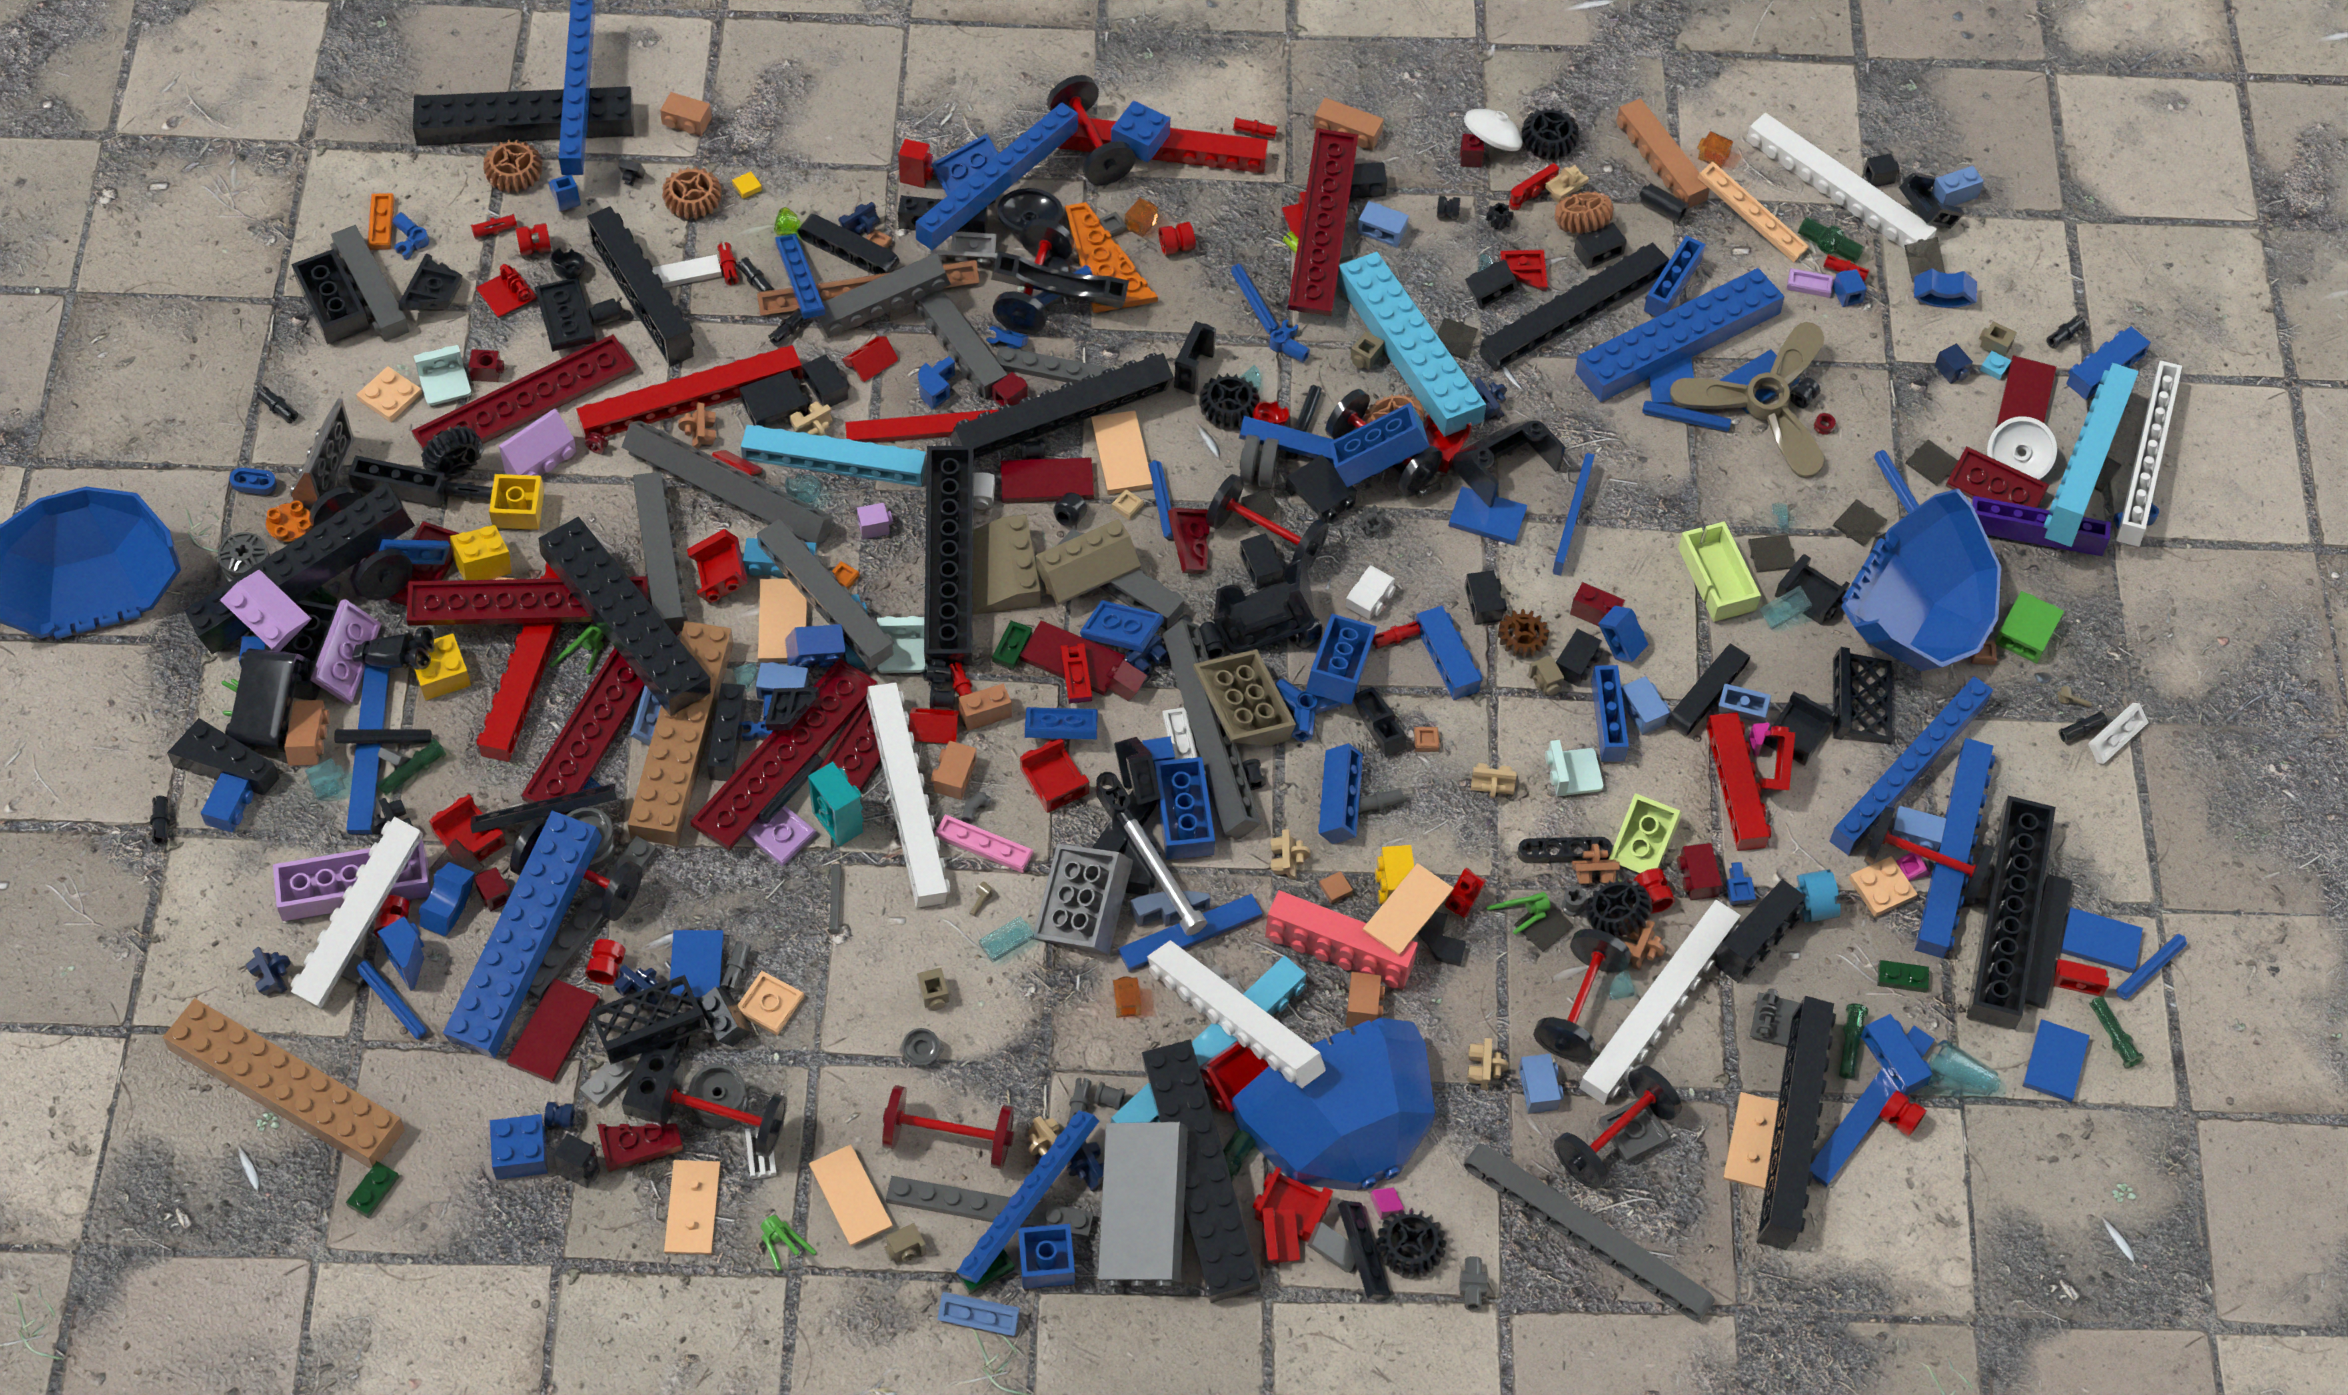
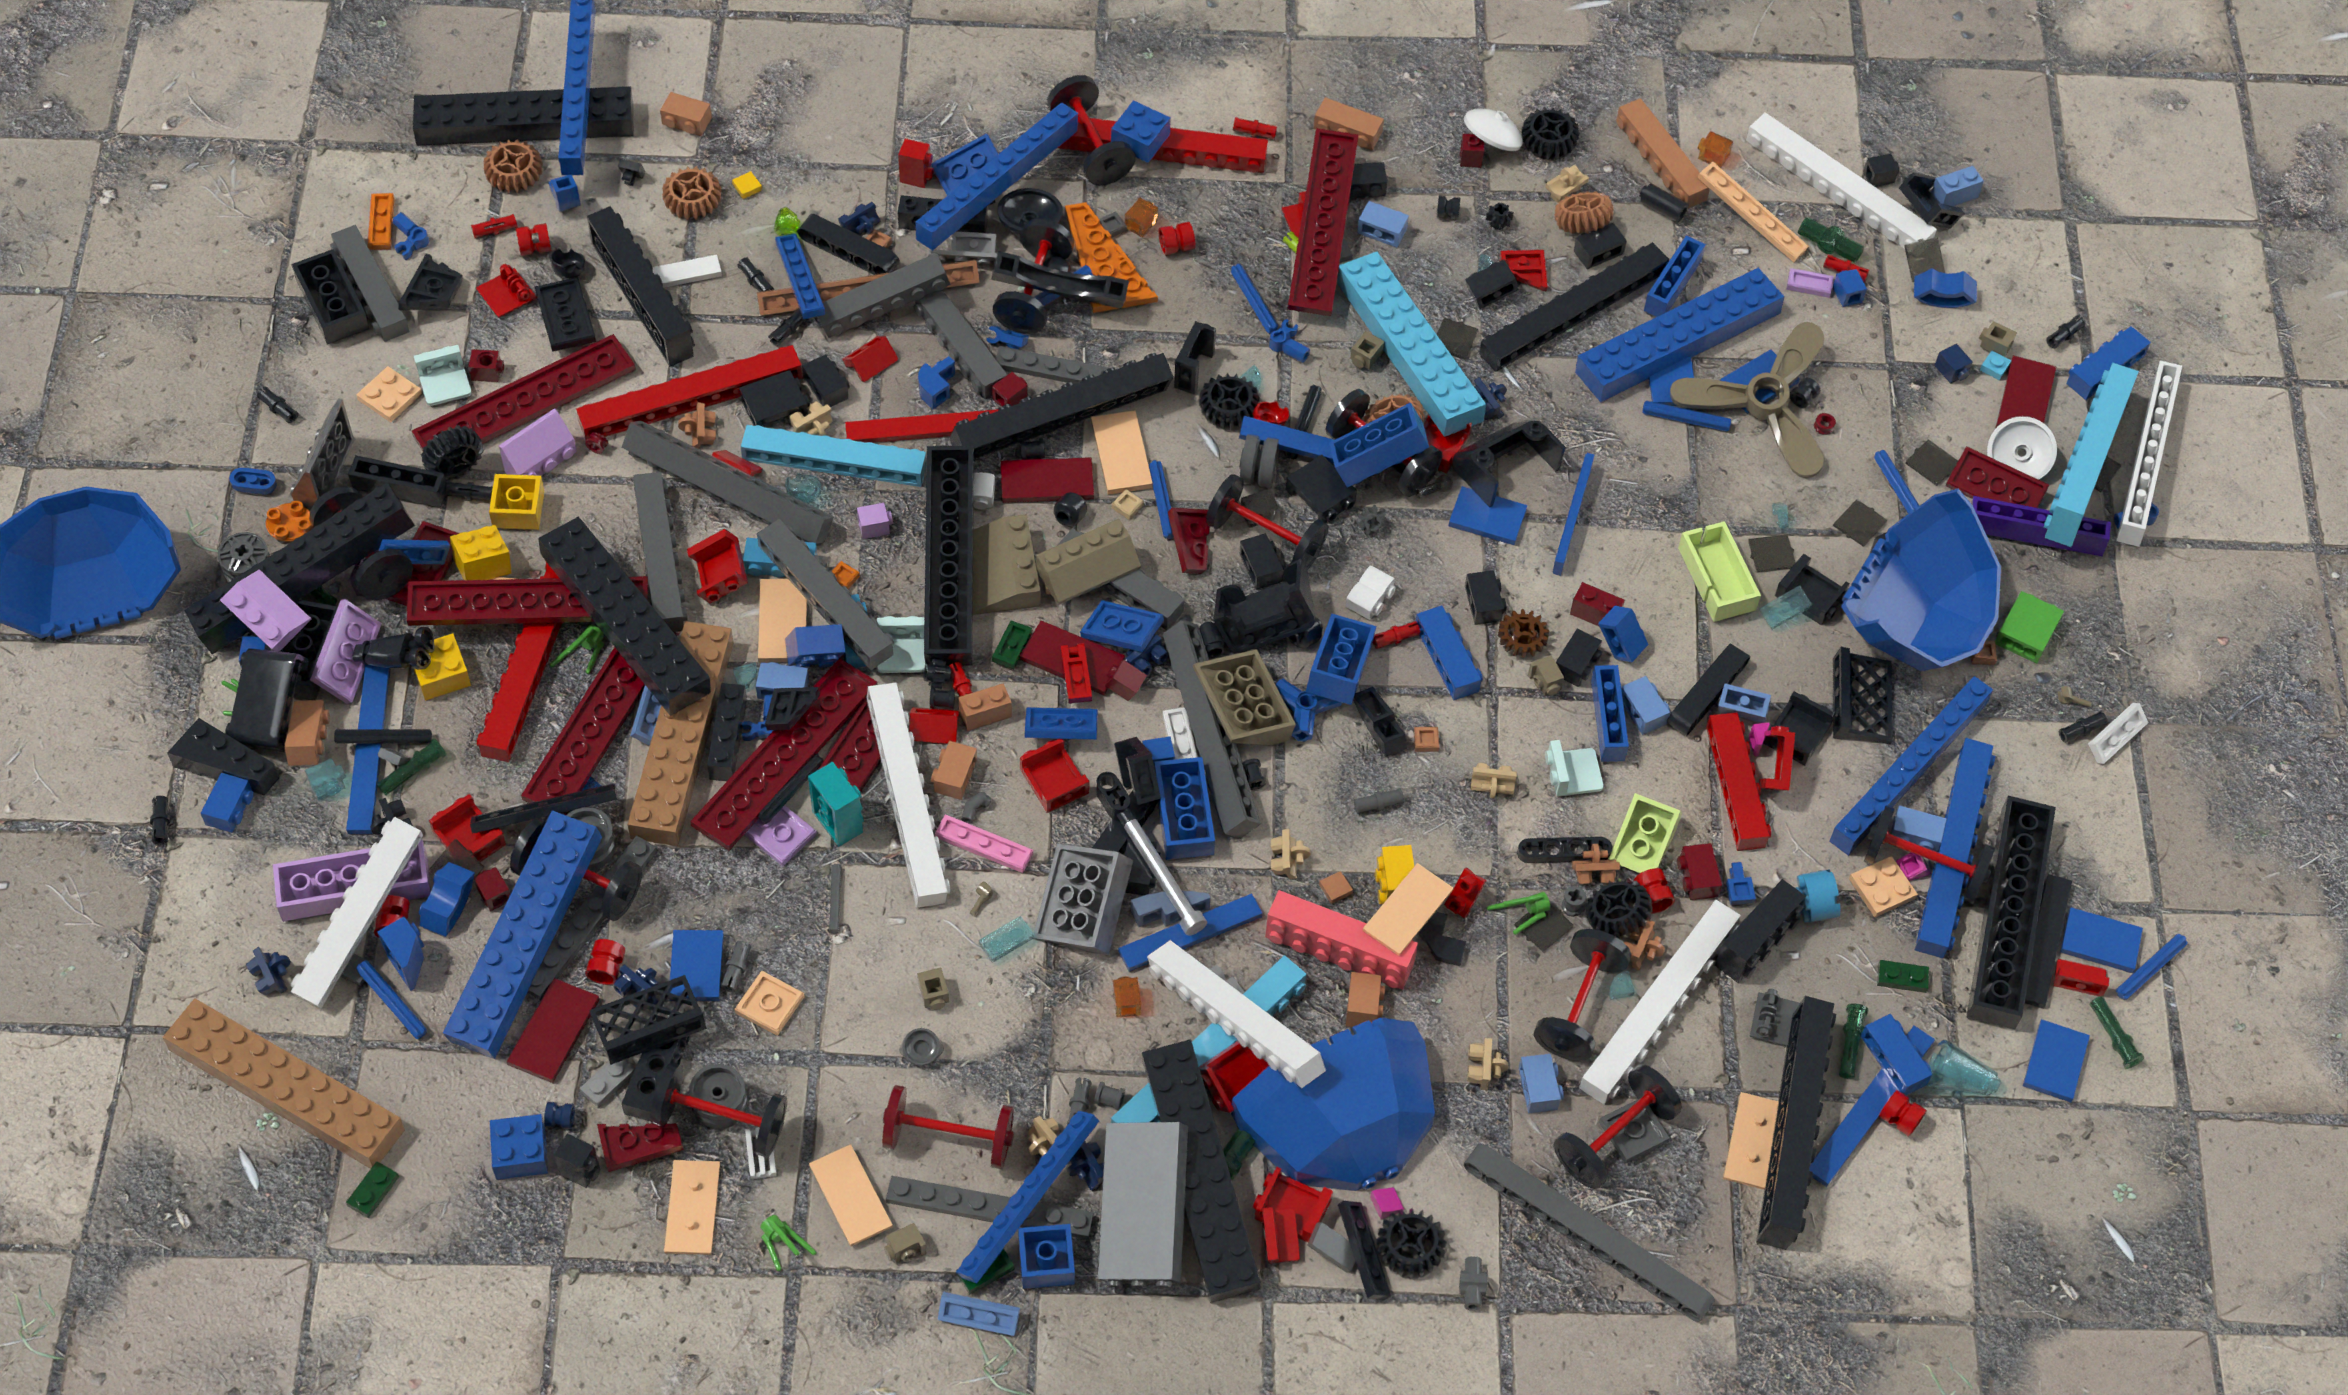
black brick [589,298,624,326] -> none
black brick [697,987,752,1047] -> none
red pin [717,242,739,285] -> none
blue brick [1318,743,1363,844] -> none
red plate [1509,163,1560,211] -> none

